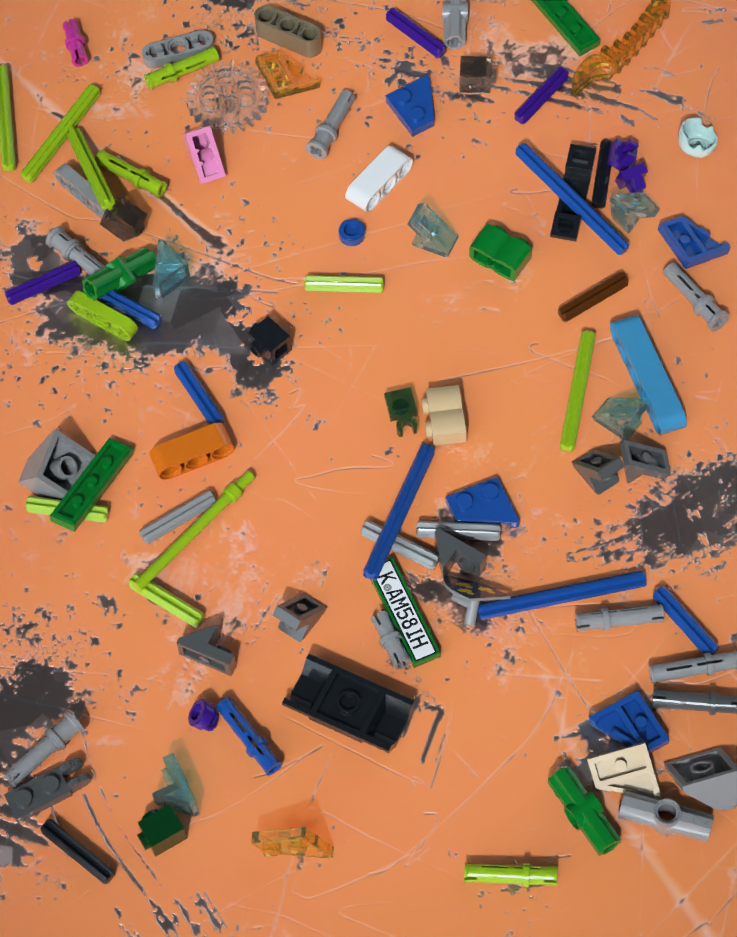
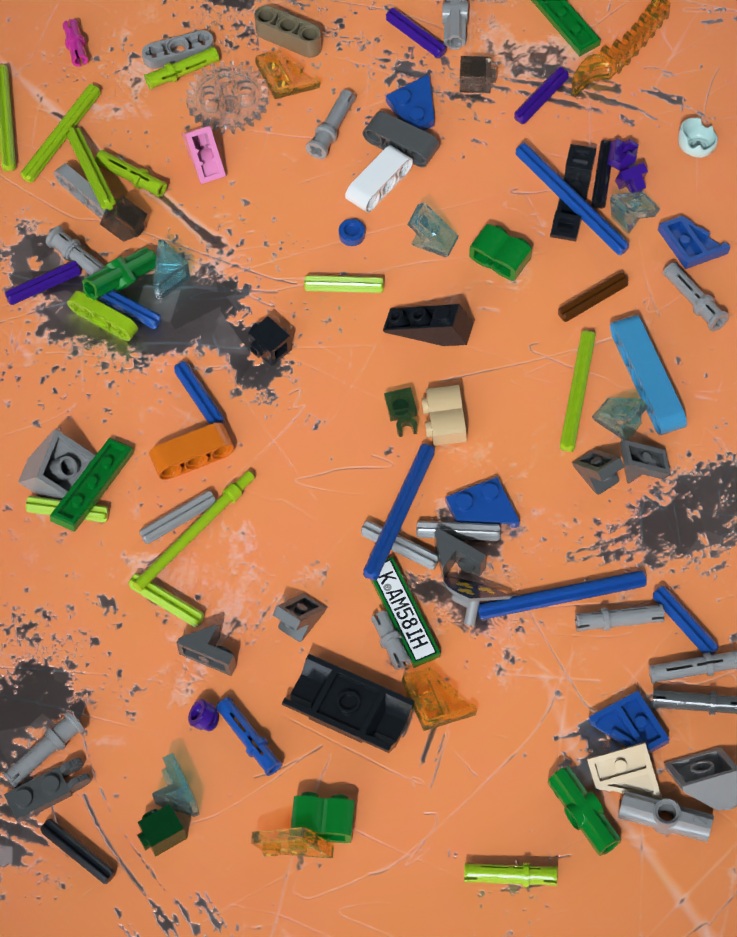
none -> green brick [290,792,355,843]
none -> dark grey beam [362,111,440,167]
none -> black slope [383,304,474,346]
none -> clear yellow wing [402,667,478,731]

